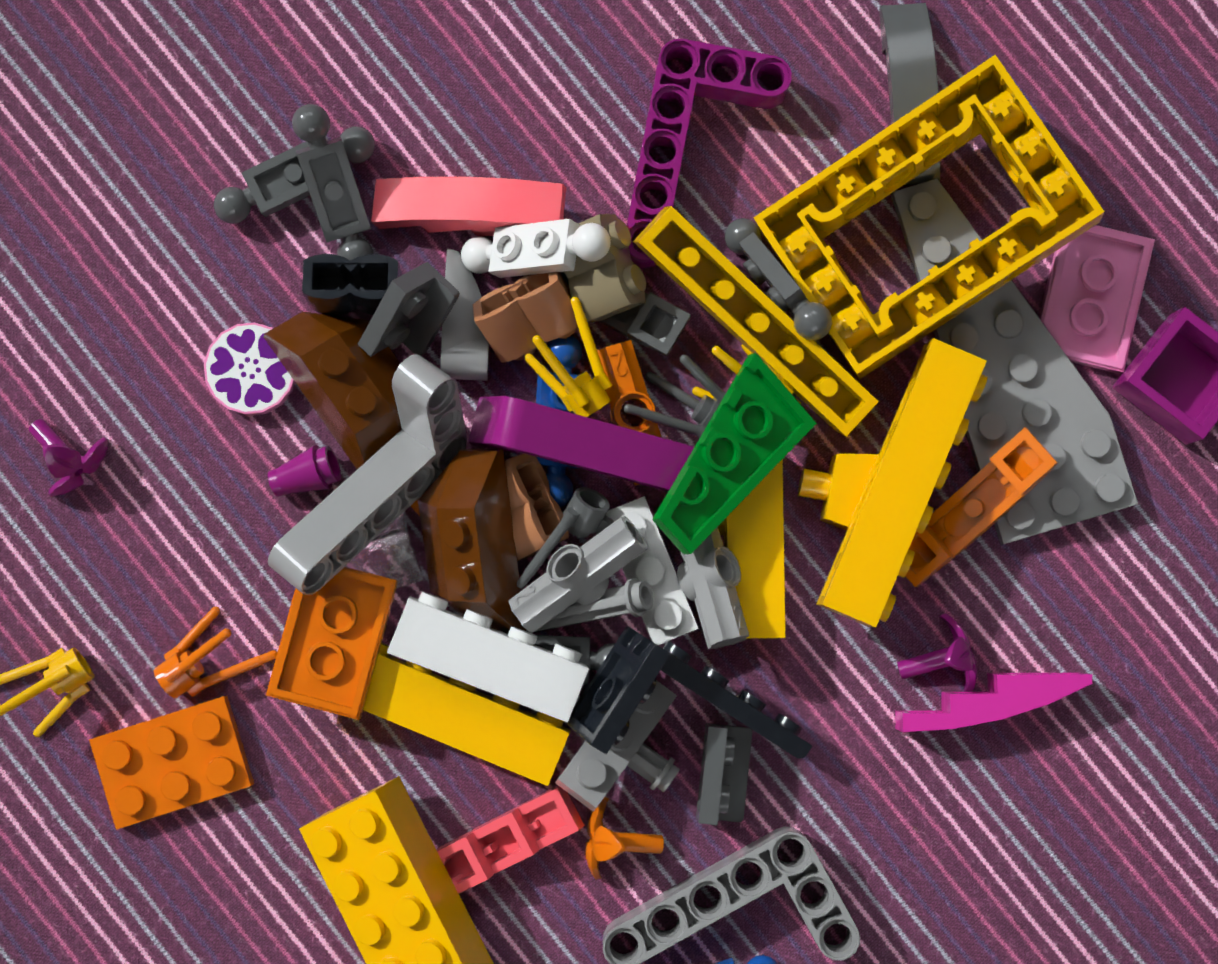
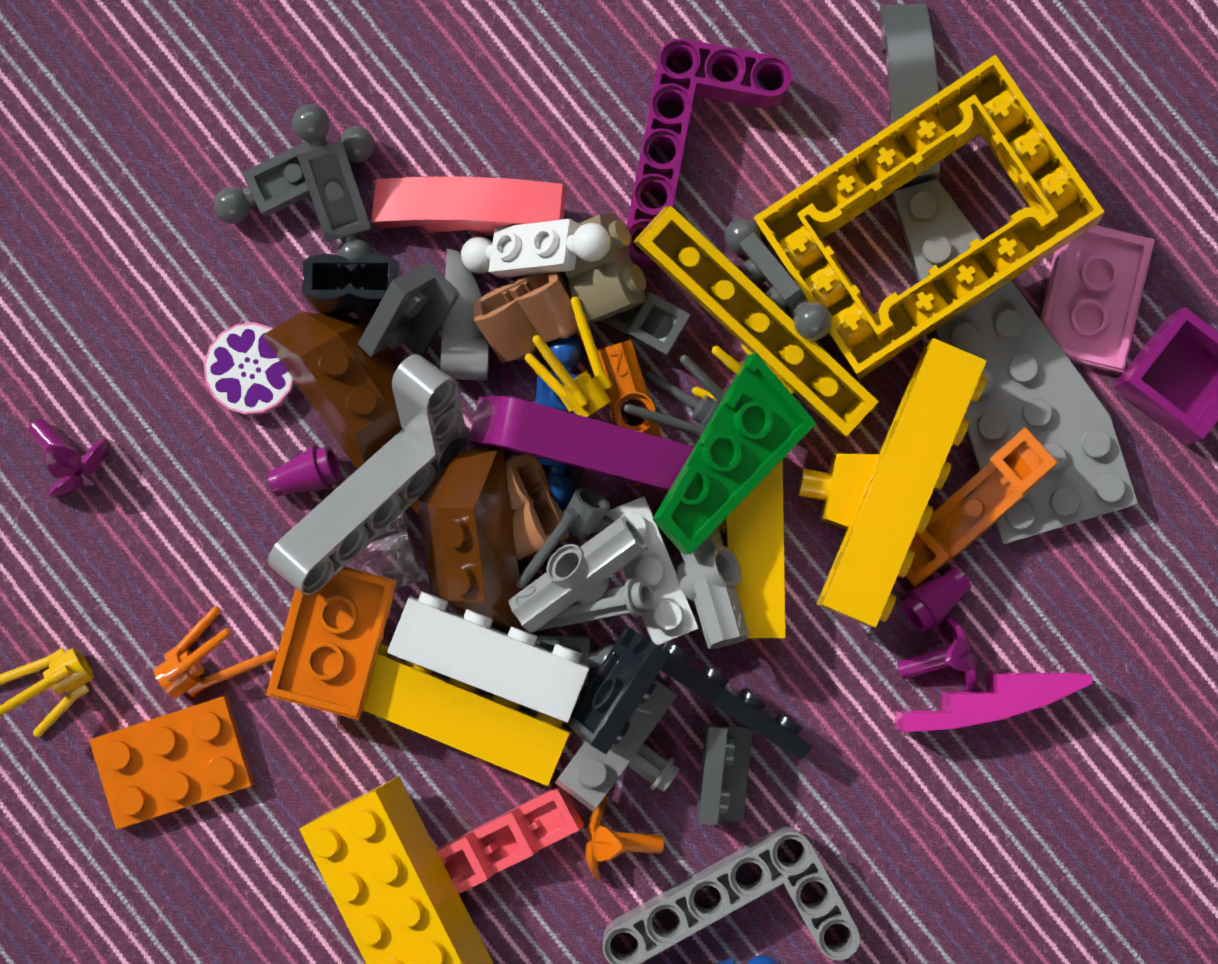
none -> magenta cone [900,567,971,632]

